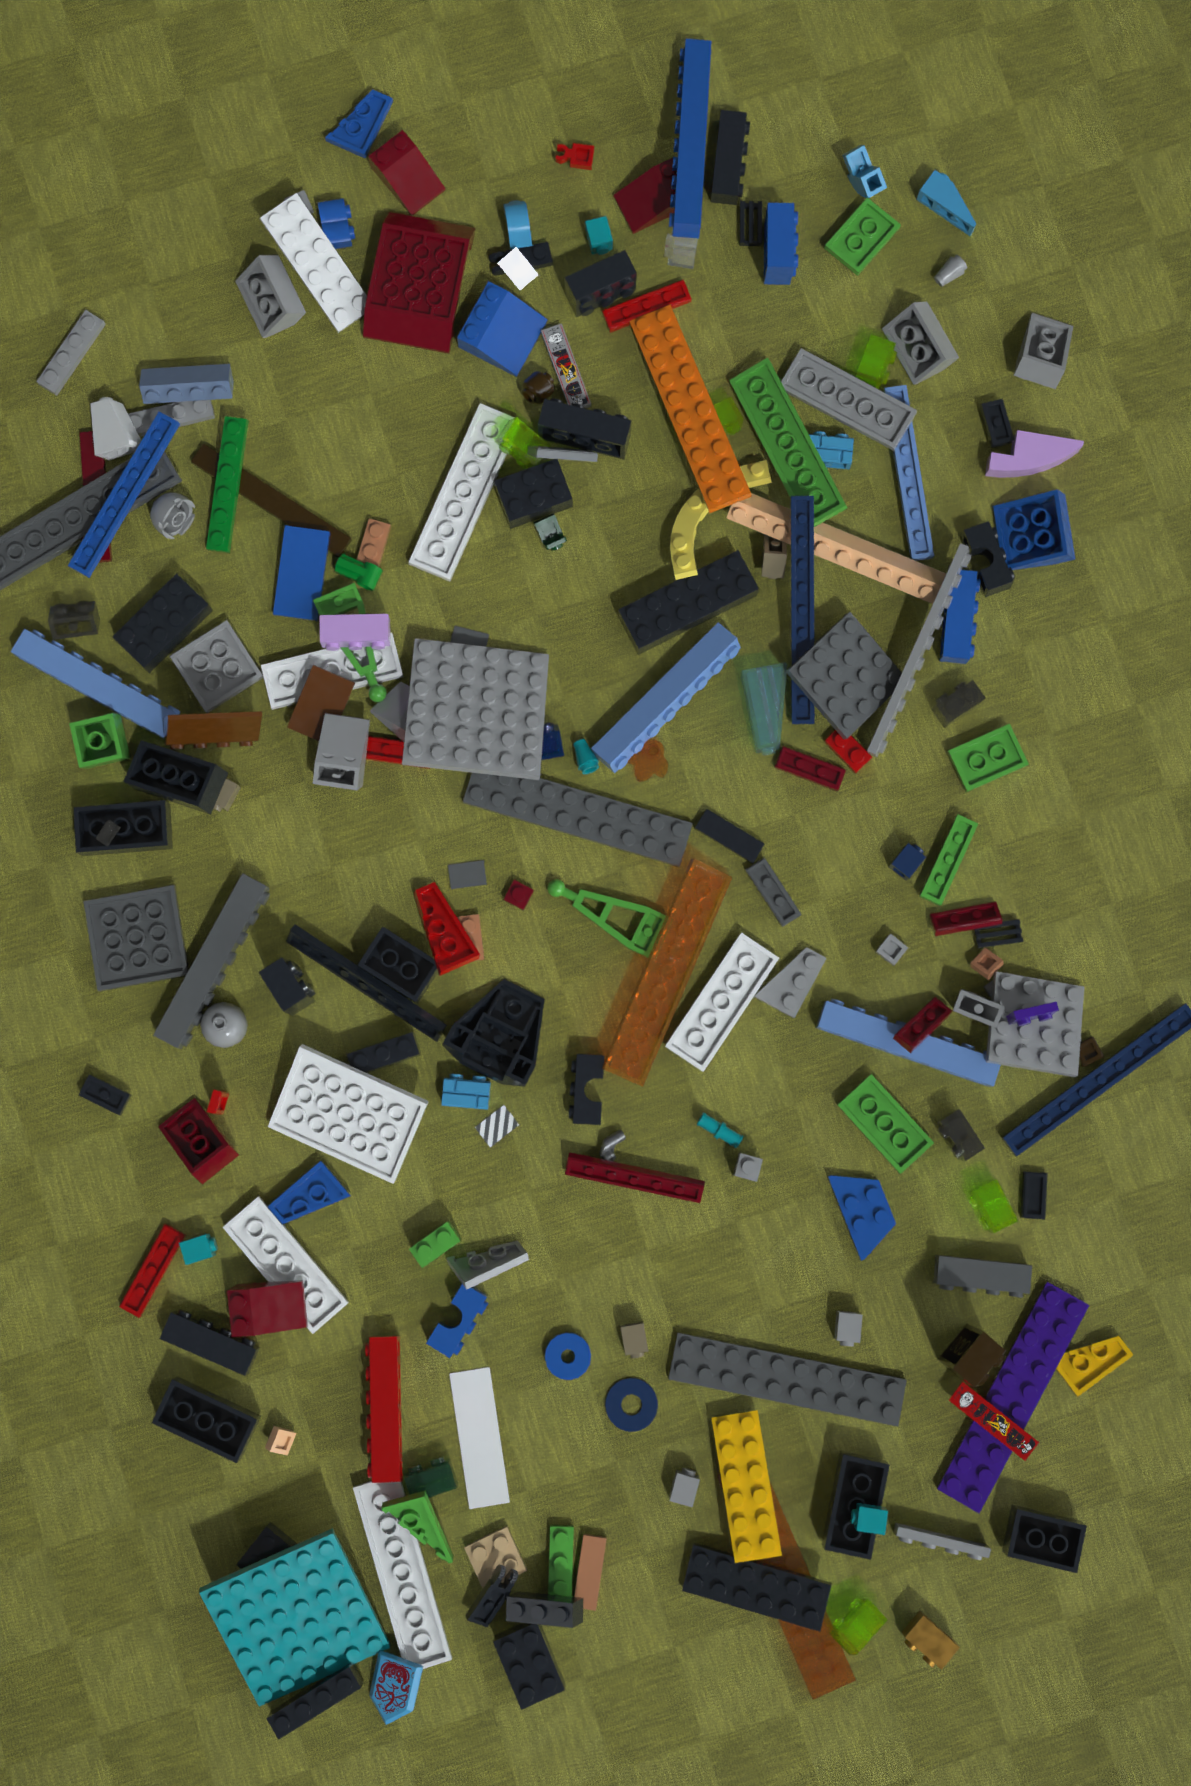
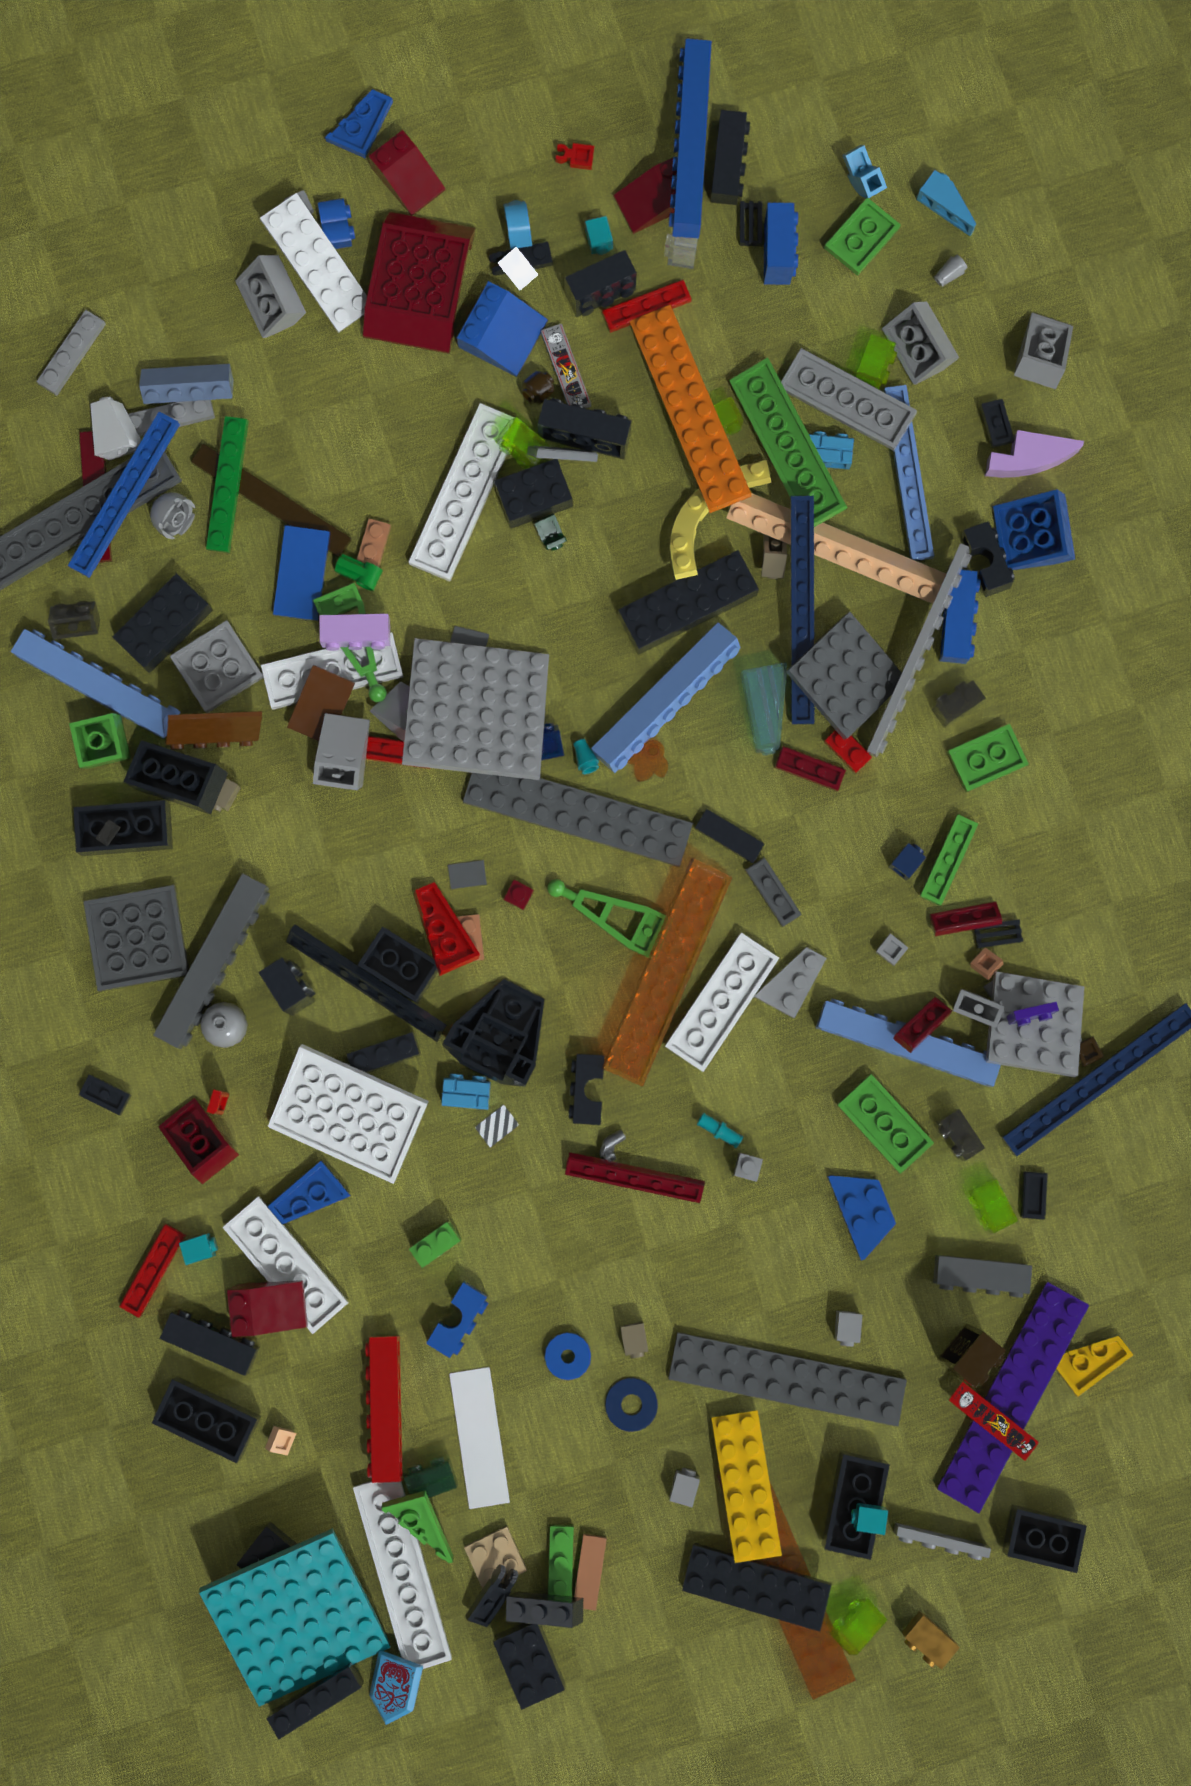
light grey wing [446,1241,529,1290] -> none

